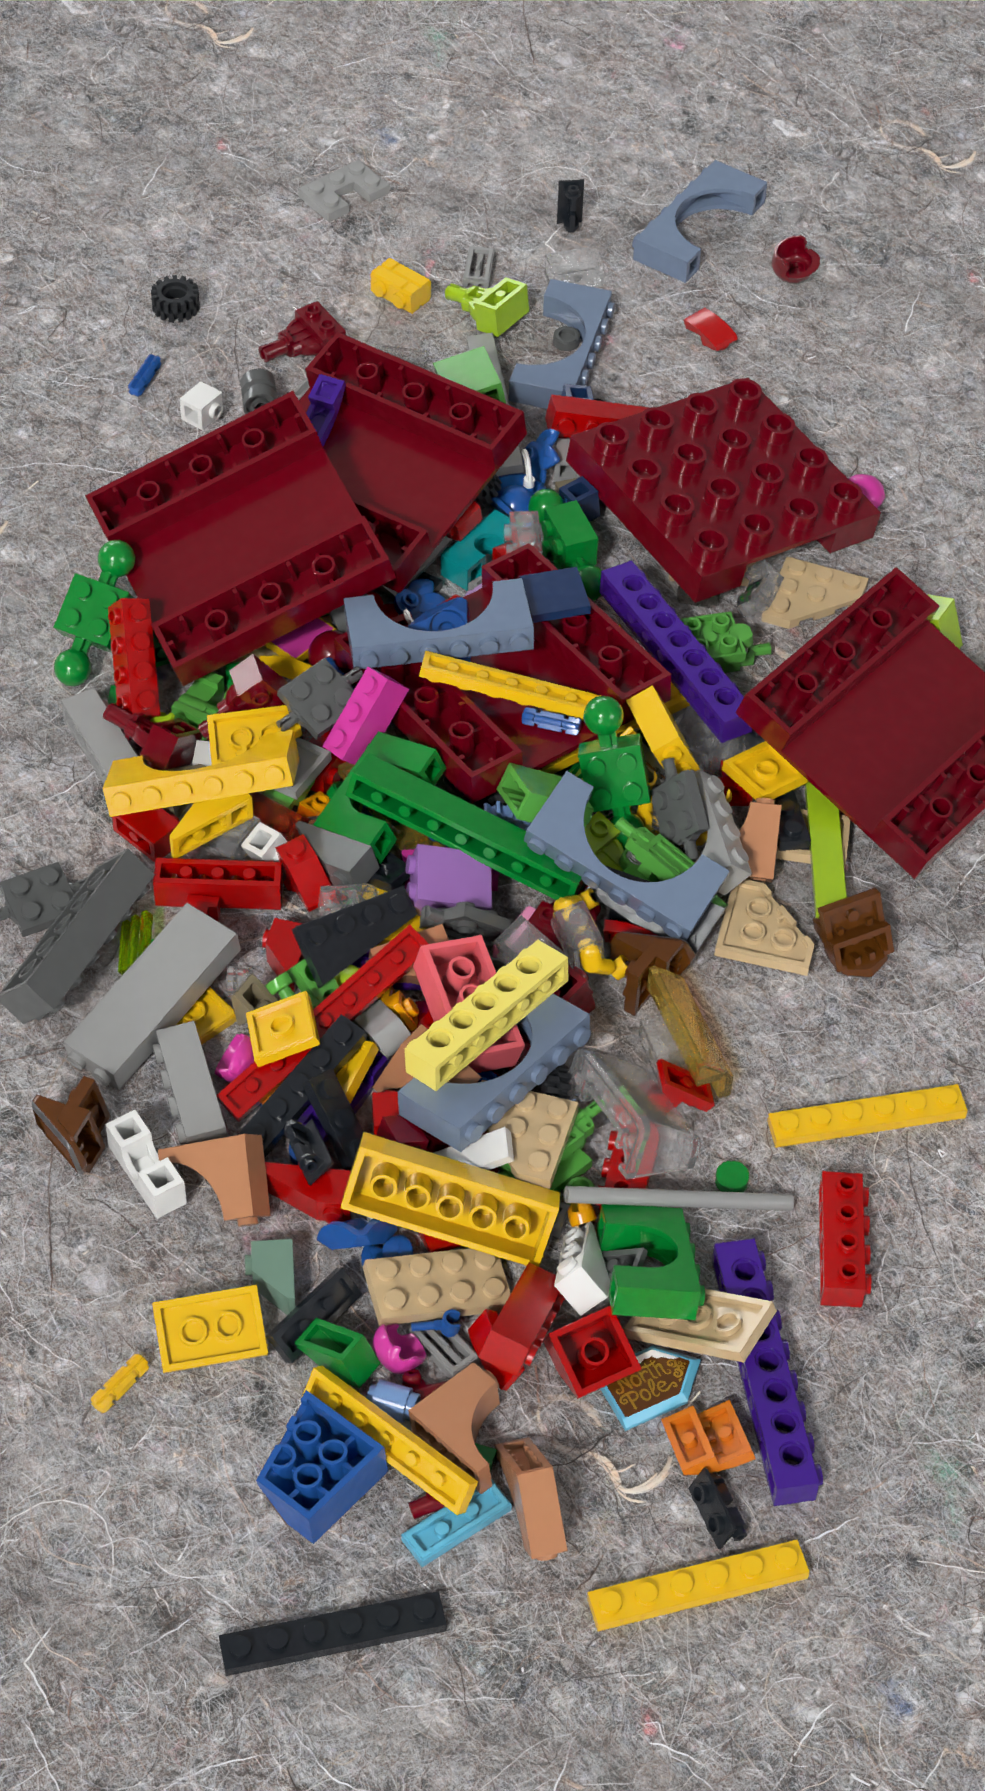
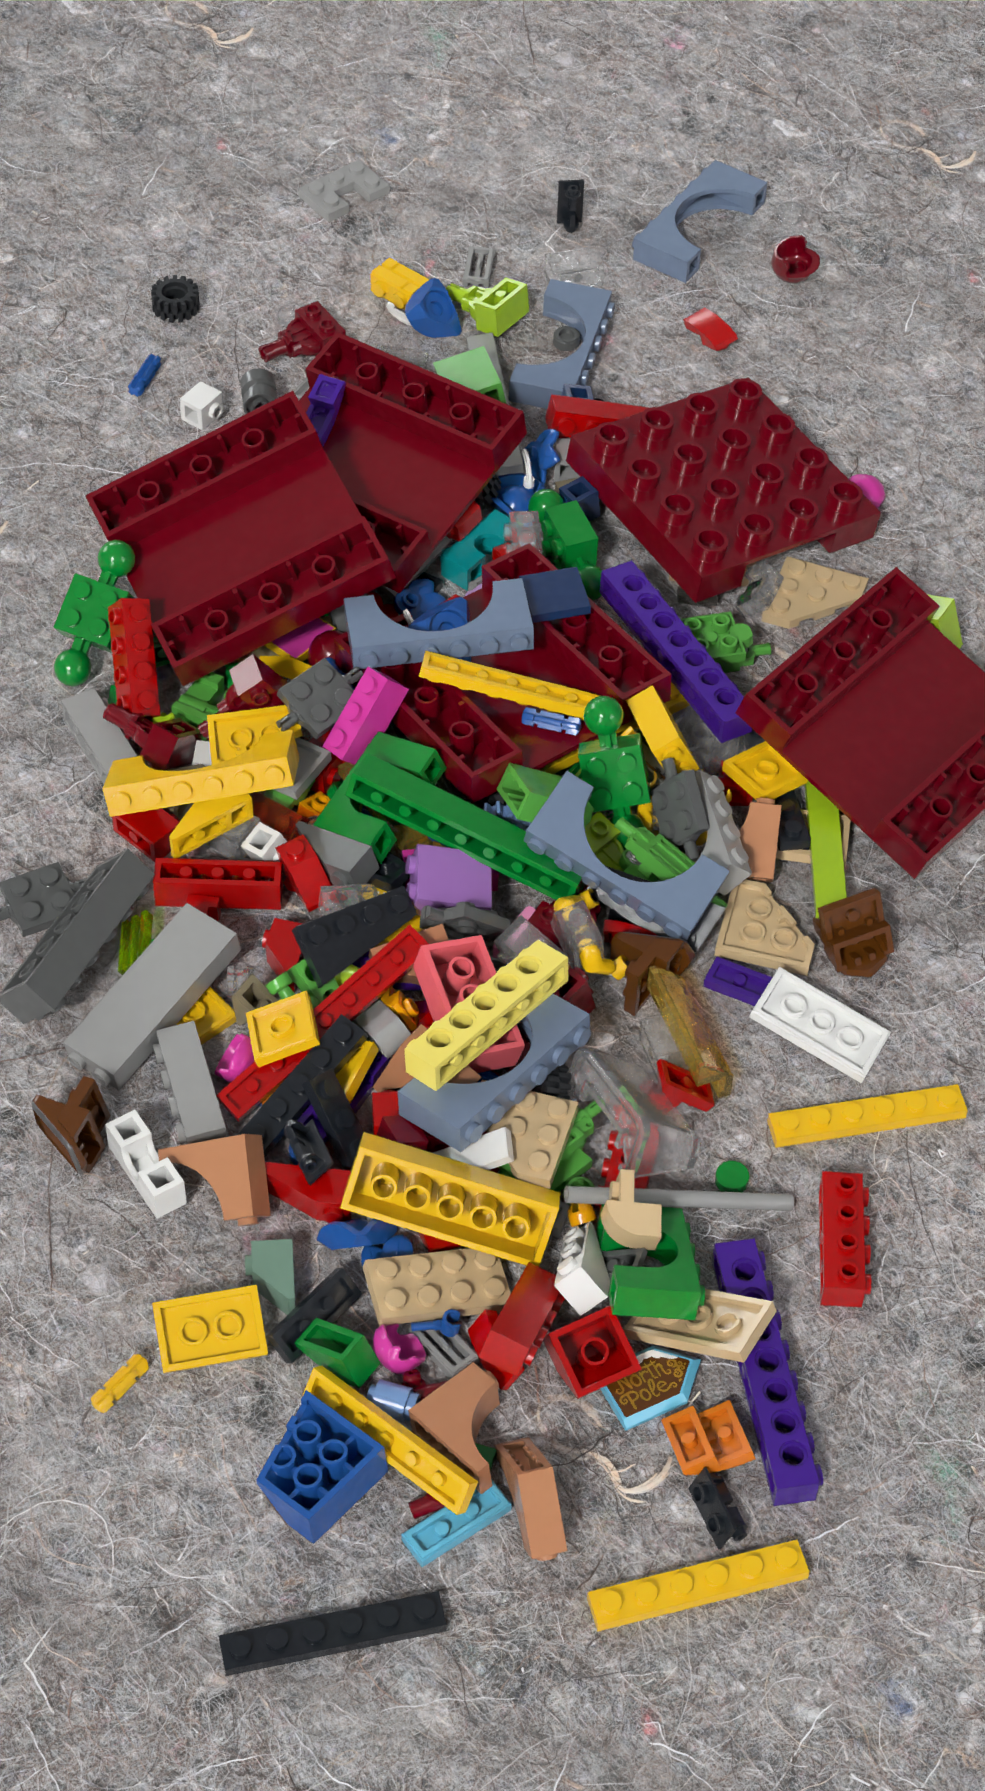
none -> blue hat [386,278,462,338]
none -> tan brick [601,1169,662,1250]
none -> dark purple plate [703,956,773,1006]
none -> white tile [749,967,891,1083]

